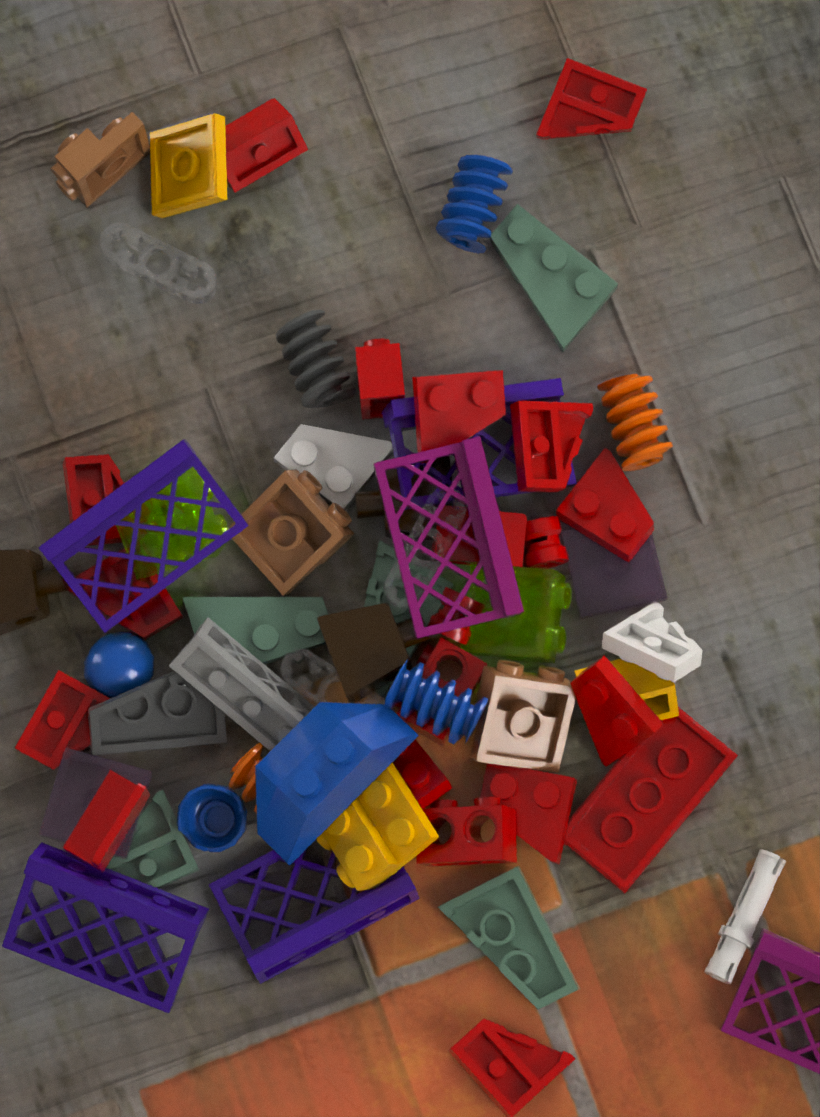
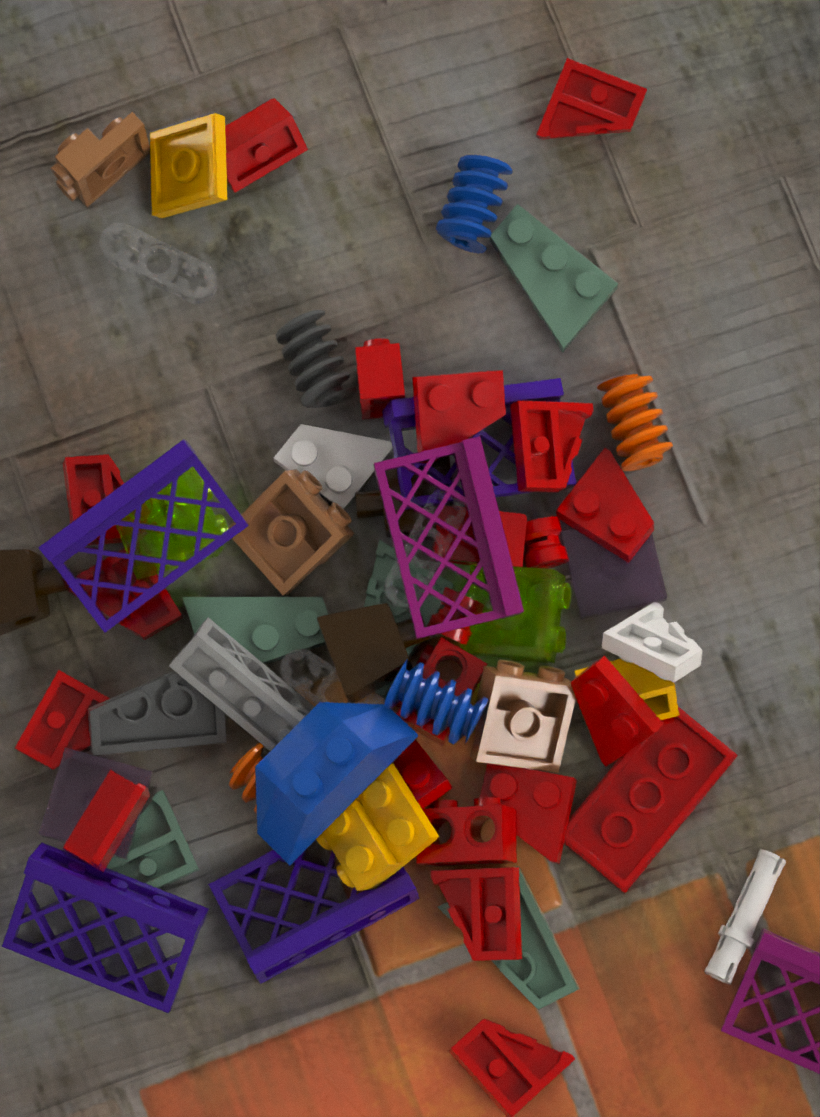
blue hair [84,632,154,699] -> none
blue hair [177,783,247,852] -> none
none -> red wing [431,867,522,961]

